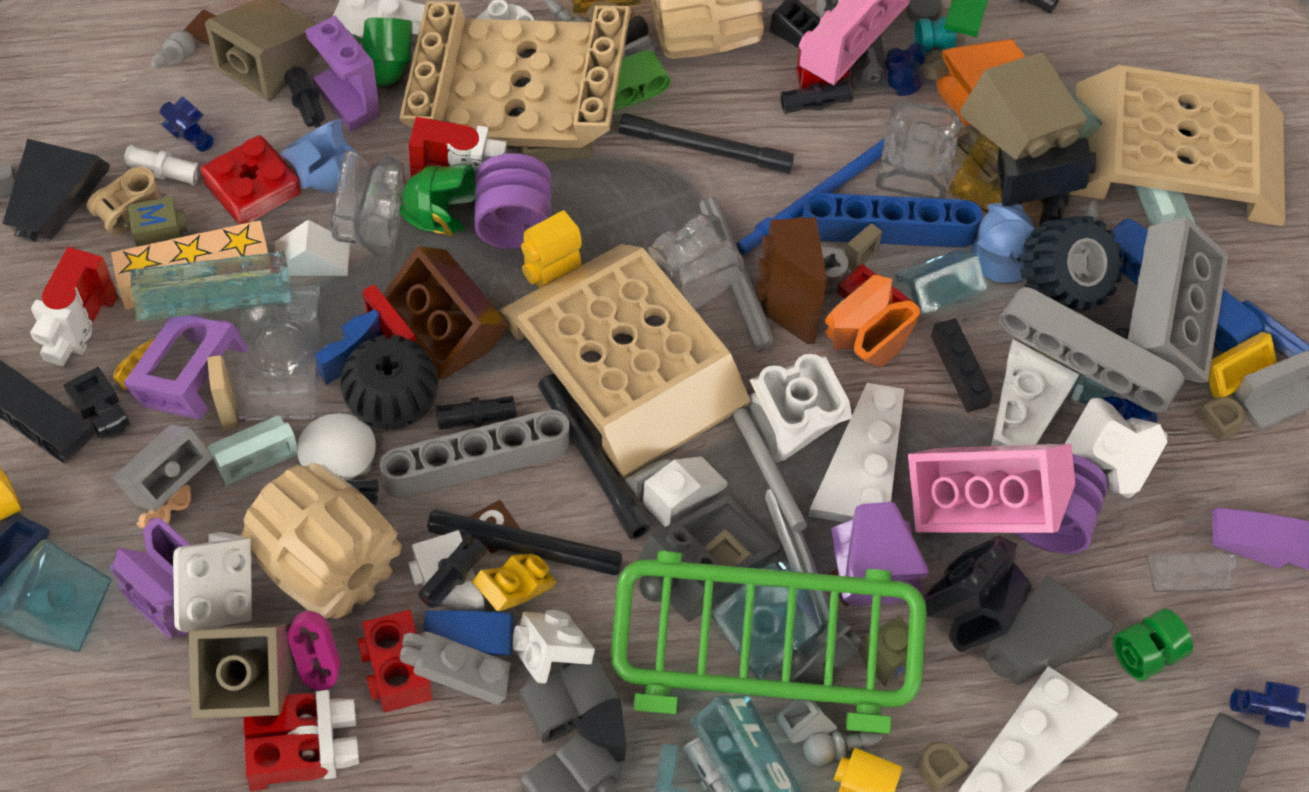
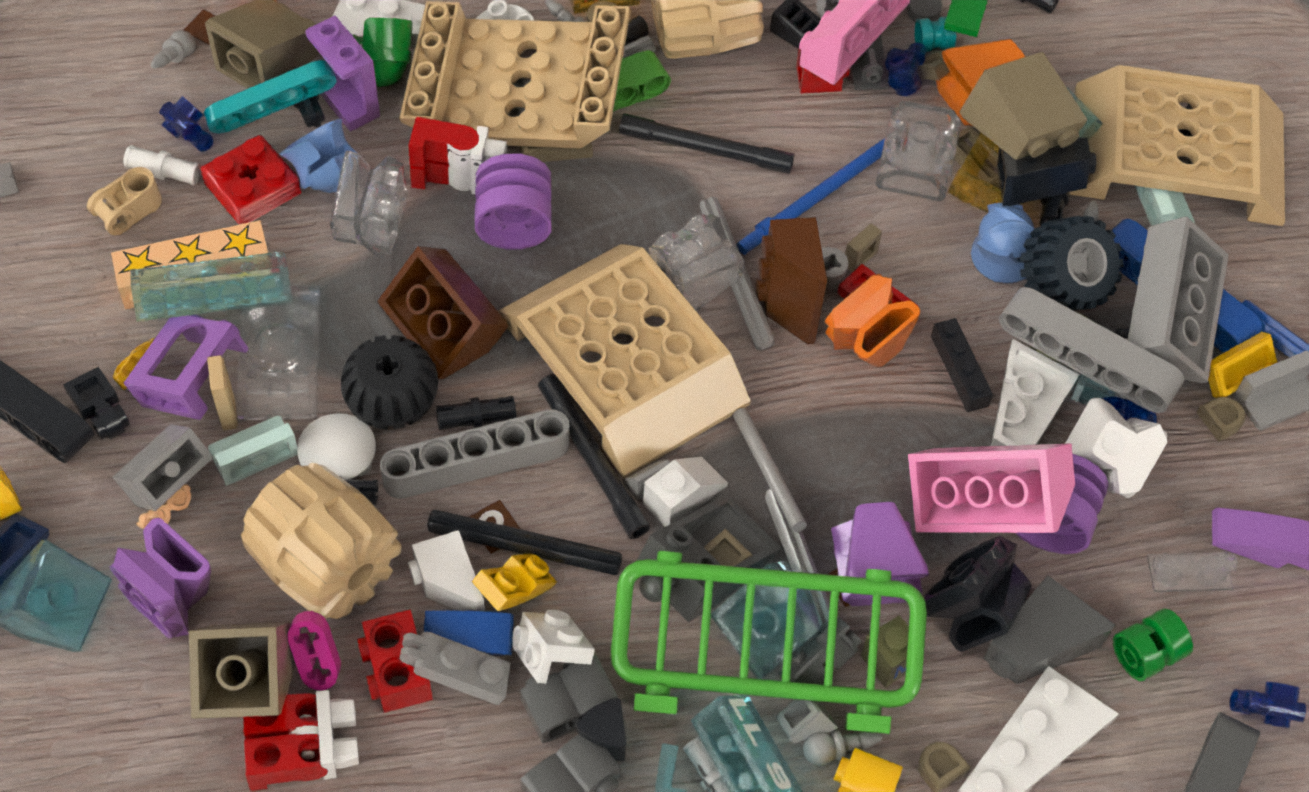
black slope [2,139,110,242] -> none
hips [30,247,119,366] -> none
olive brick [128,196,188,247] -> none
white bracket [173,532,252,632] -> none
white slope [273,220,350,276] -> none
blue slope [315,309,382,385] -> none
red tile [362,284,416,342] -> none
green helmet [399,164,476,237] -> none
black axle [418,535,486,608] -> none
yellow brick [521,210,582,288] -> none
white piece [748,354,852,463] -> none
black pin [780,79,853,114] -> none
blue beam [802,193,983,248] -> none
white wing [808,383,904,522] -> none
clear light blue panel [895,250,987,315] -> none
none -> teal beam [204,60,337,134]

